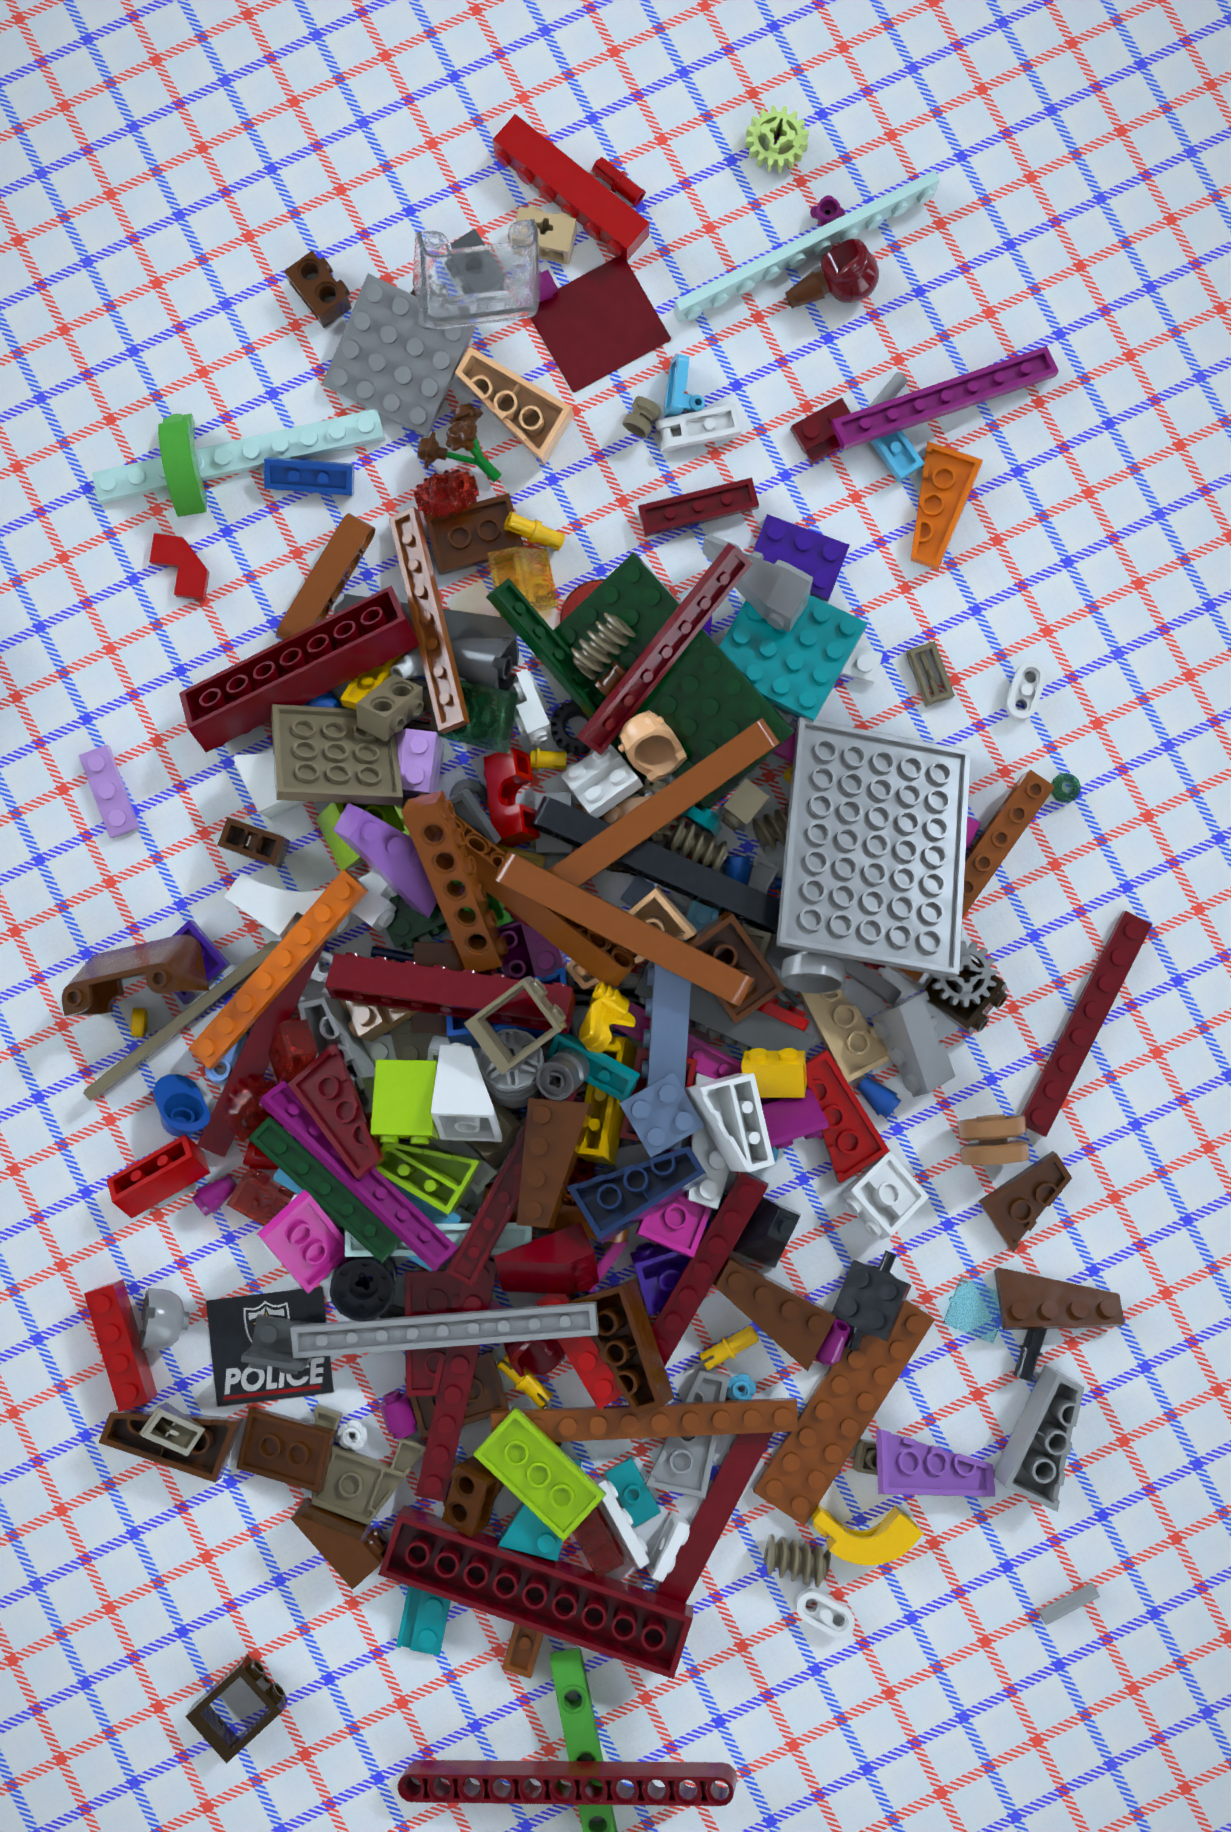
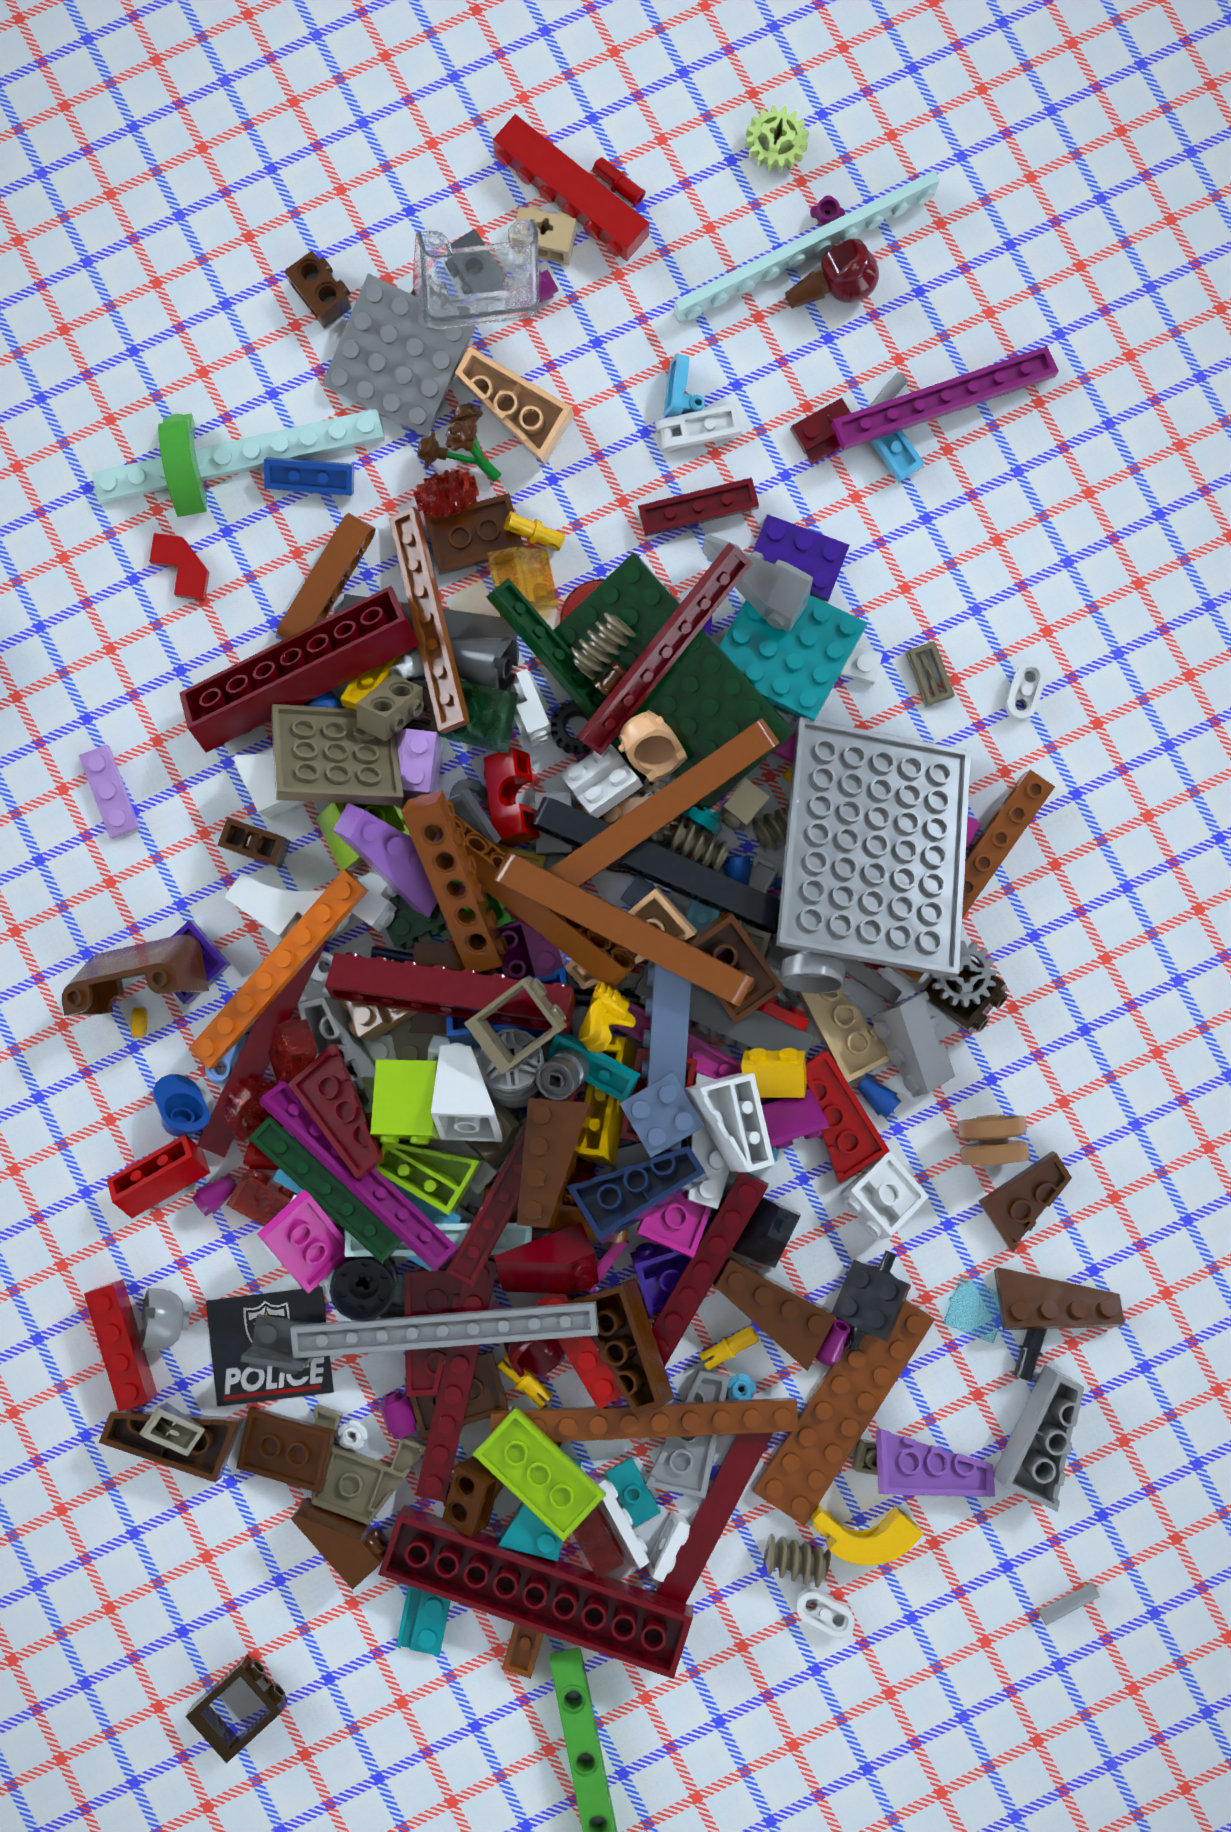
dark tan tile [83,941,280,1101] -> none
dark red beam [397,1760,737,1806] -> none
dark red sticker [525,256,671,393] -> none
yellow pin [530,748,566,771] -> none
dark tan wheel [622,396,661,438] -> none
orange wing [911,441,983,570] -> none
dark red plate [1021,911,1152,1137] -> none
clear green plate [1051,773,1081,803] -> none

